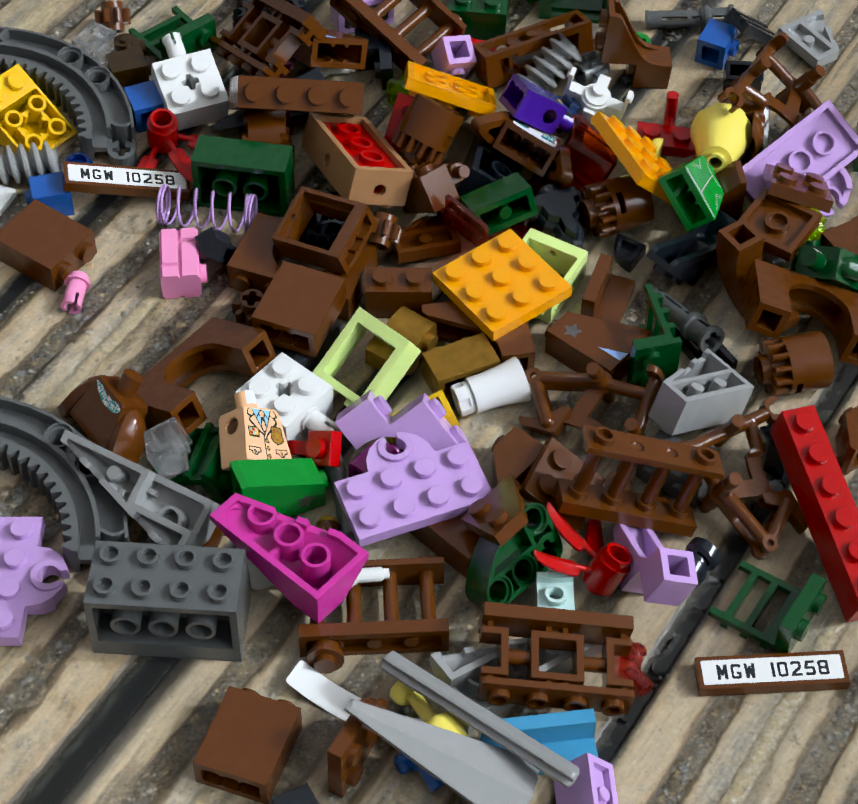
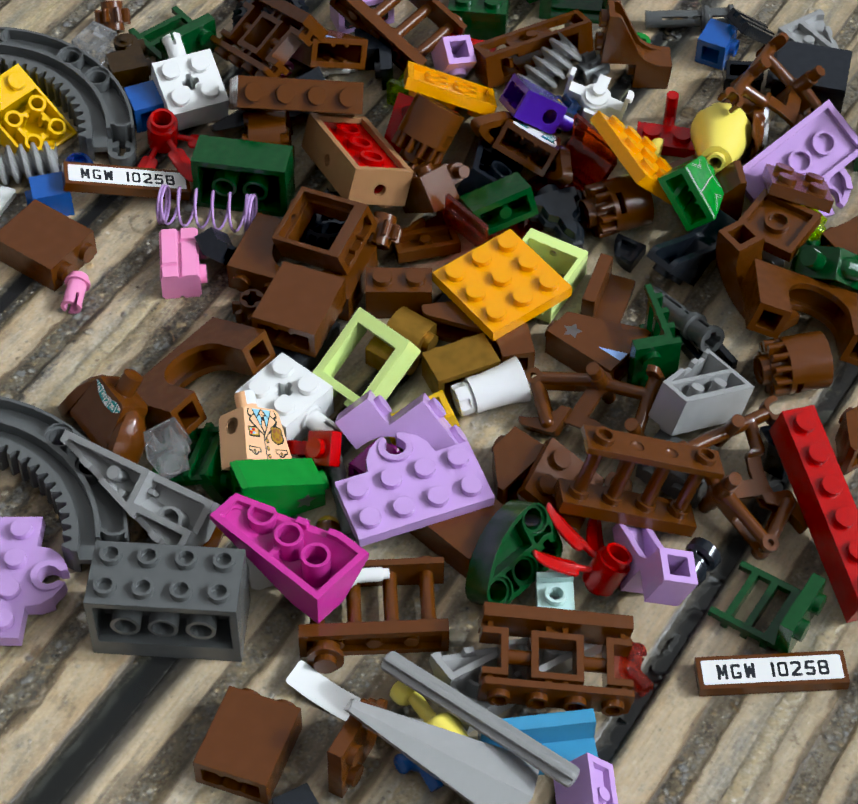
reddish brown wing [460,473,528,547] -> none
none -> black brick [765,41,852,115]

